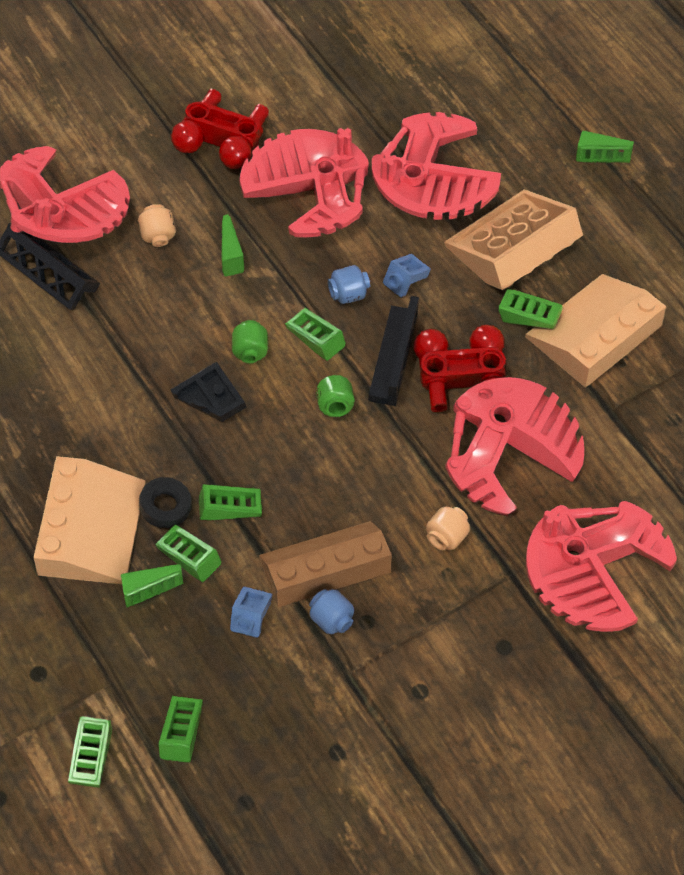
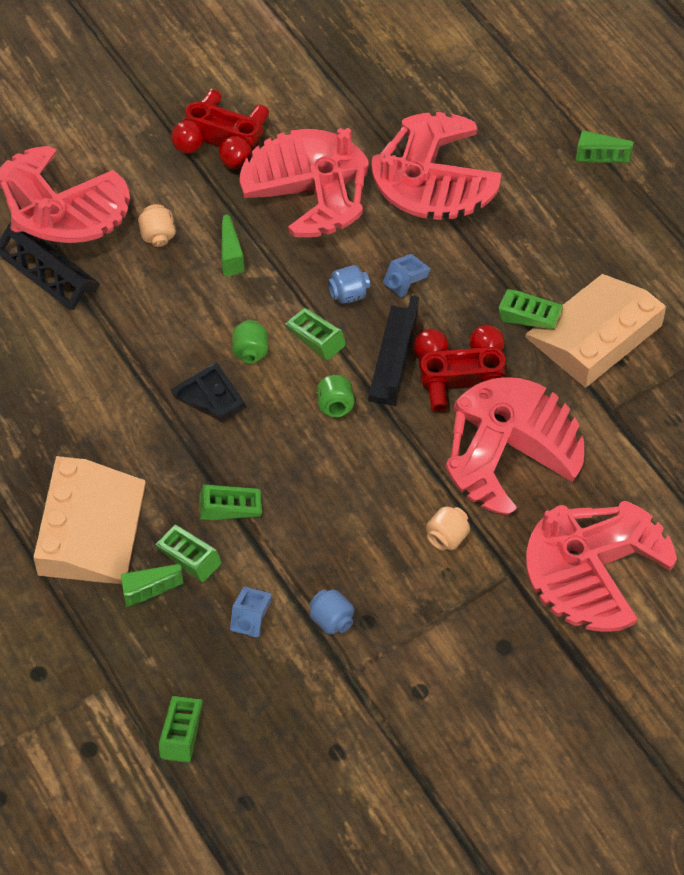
bright green slope [68,716,112,788] -> none
black tyre [139,477,191,528] -> none
medium nougat slope [259,521,392,607] -> none
light nougat slope [444,189,583,290] -> none

